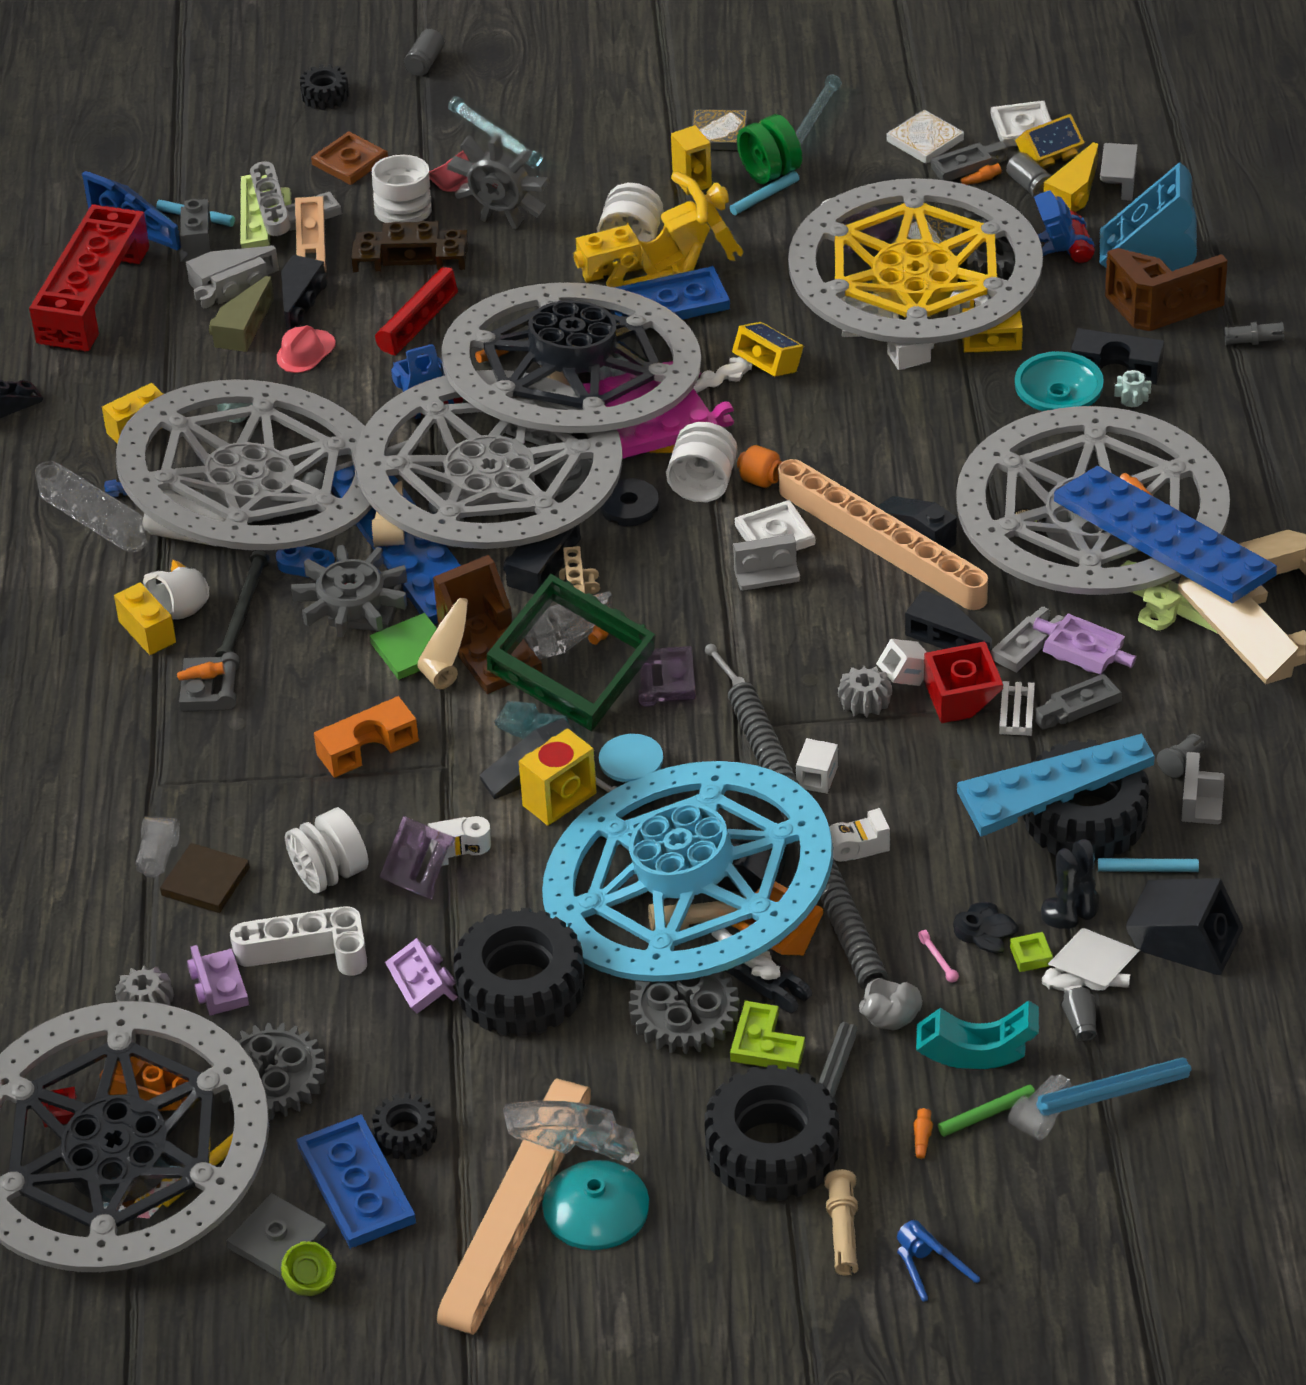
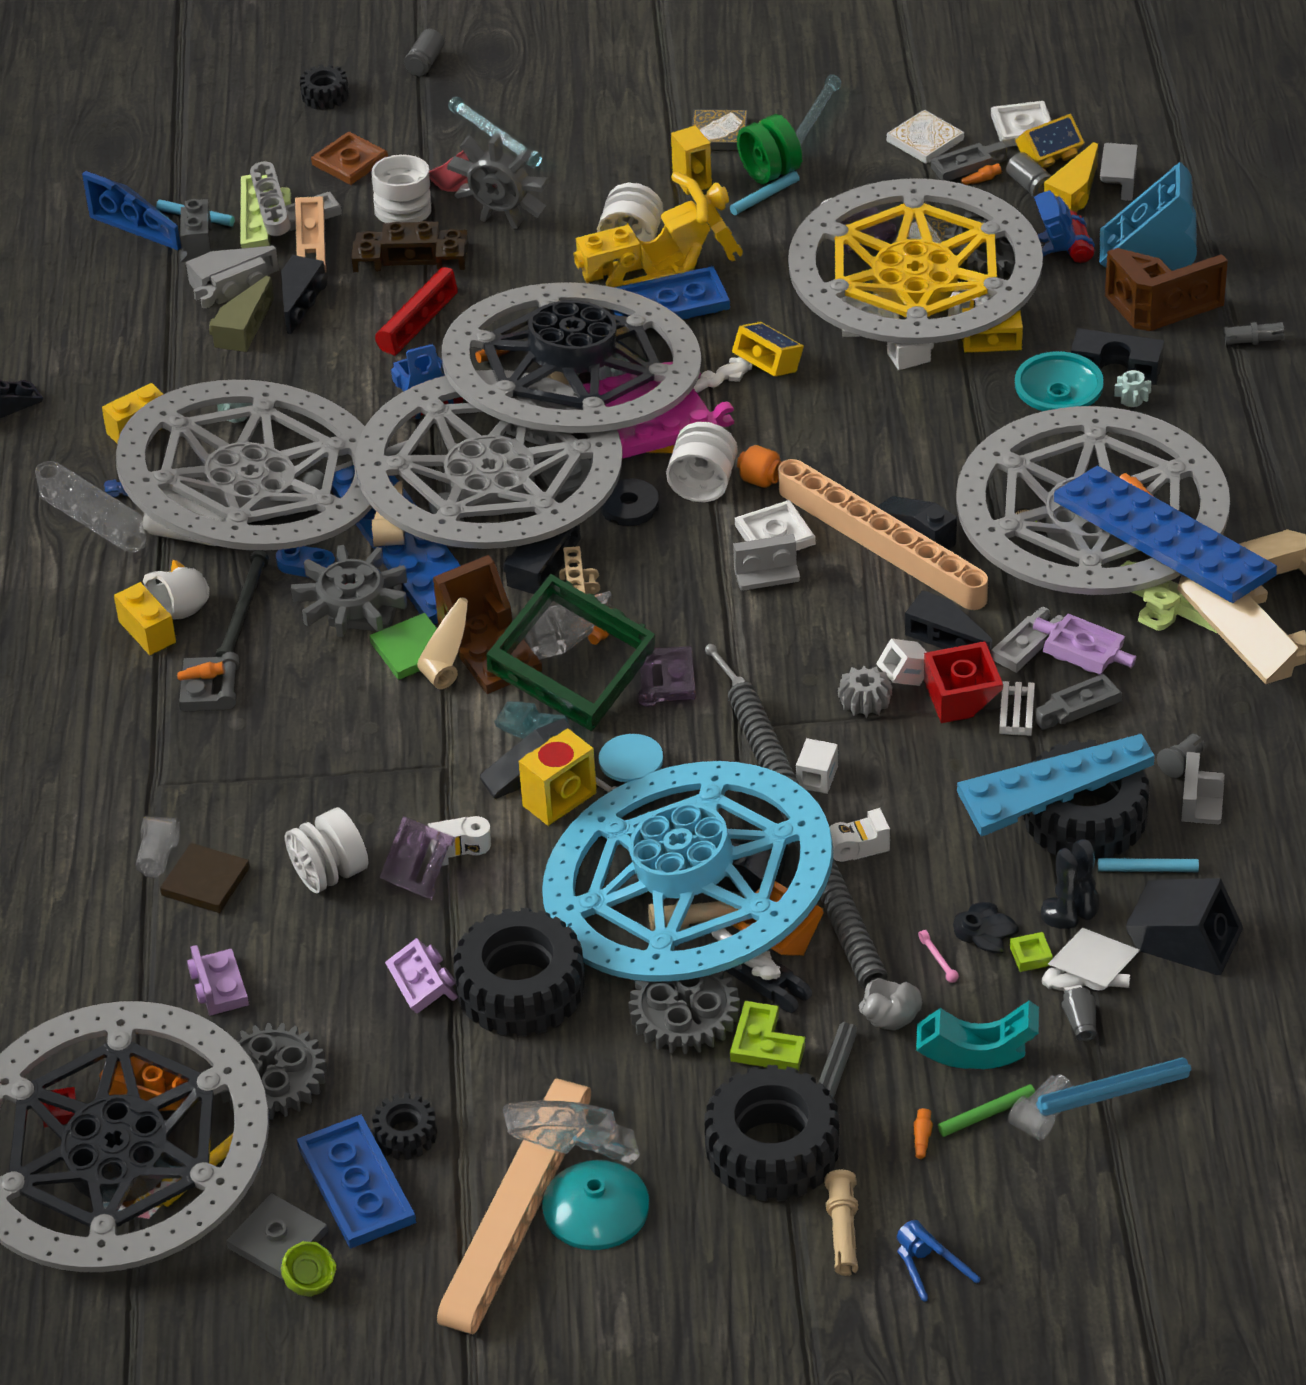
red plate [29,204,150,351] -> none
light grey gear [115,964,174,1006] -> none
white beam [230,906,367,976] -> none
coral piece [277,325,335,373] -> none
orange arch [314,696,419,778] -> none

